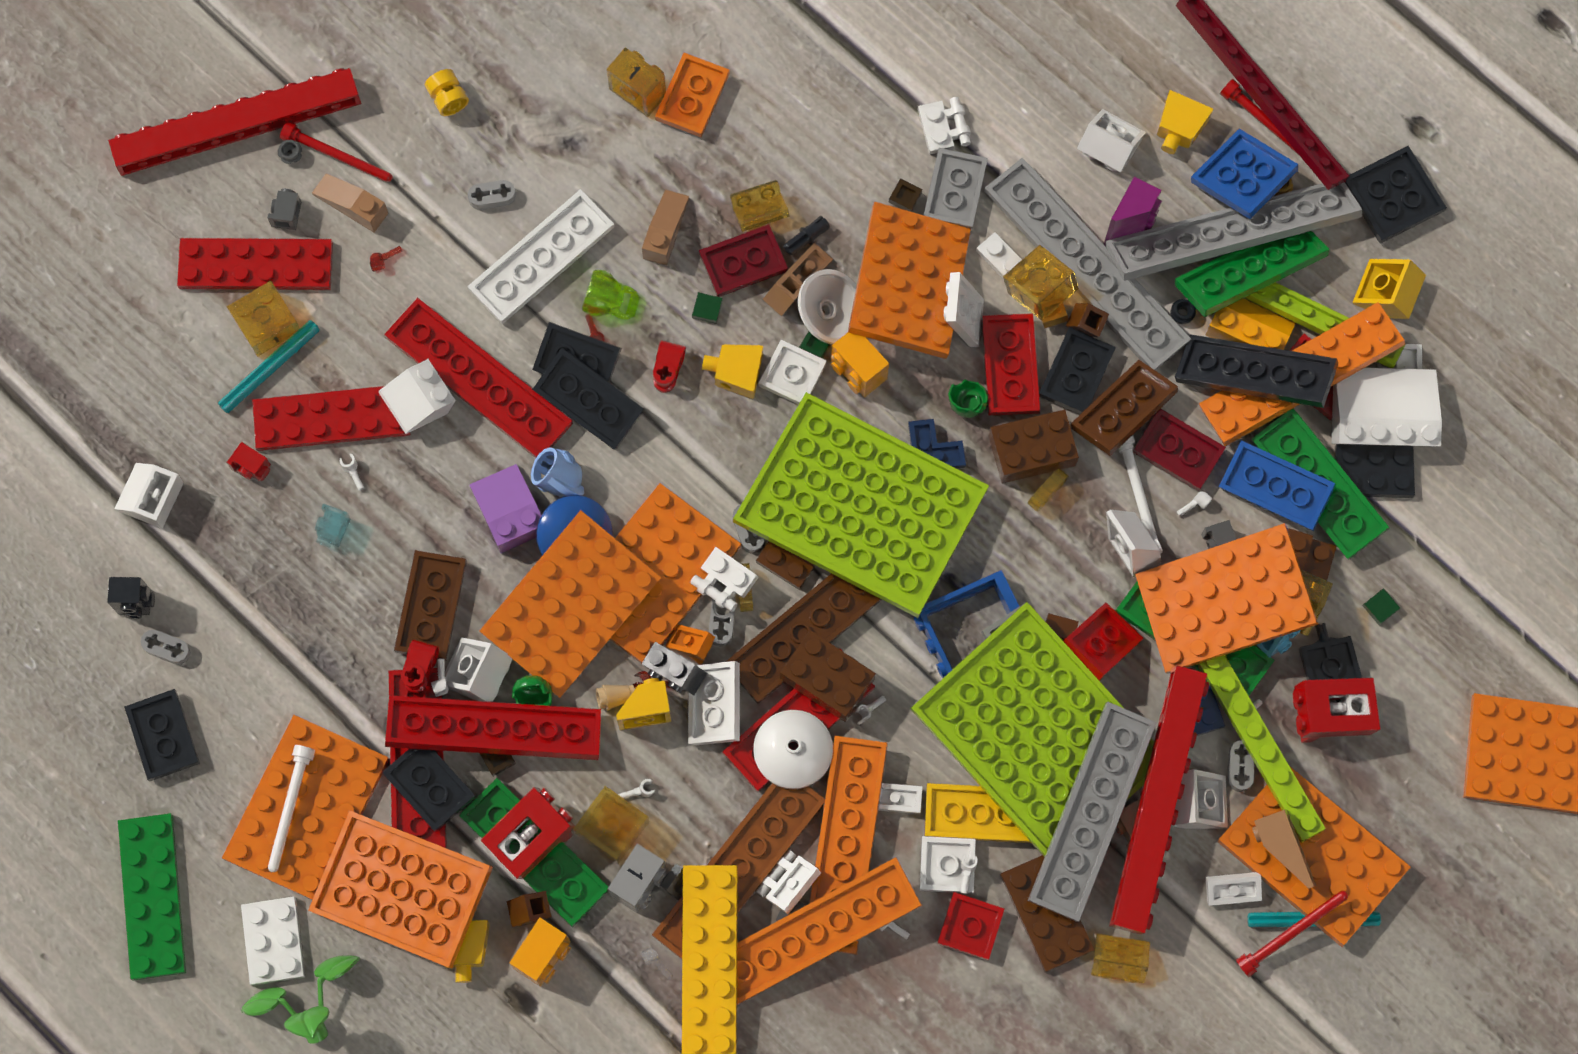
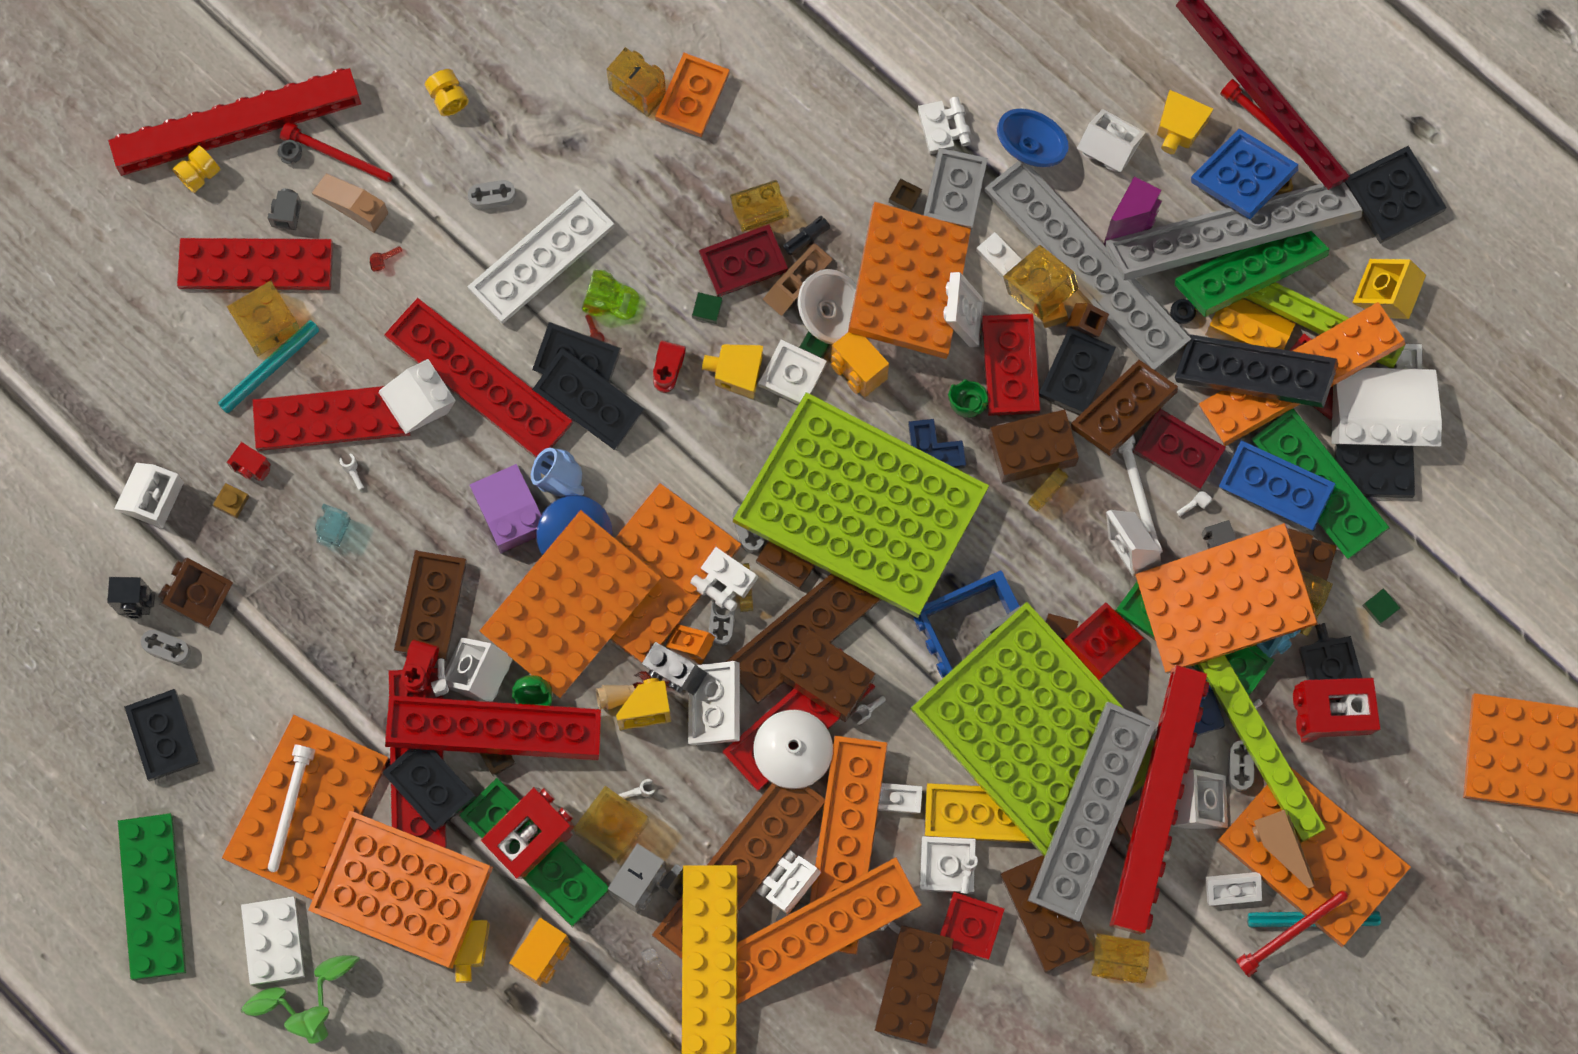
reddish brown brick [506,891,552,927] -> none
medium nougat slope [642,189,689,266] -> none
none -> reddish brown plate [158,557,233,629]
none -> yellow wheel [172,146,221,193]
none -> pearl gold plate [213,483,250,519]
none -> reddish brown plate [874,925,954,1045]
none -> blue dish [997,108,1069,167]

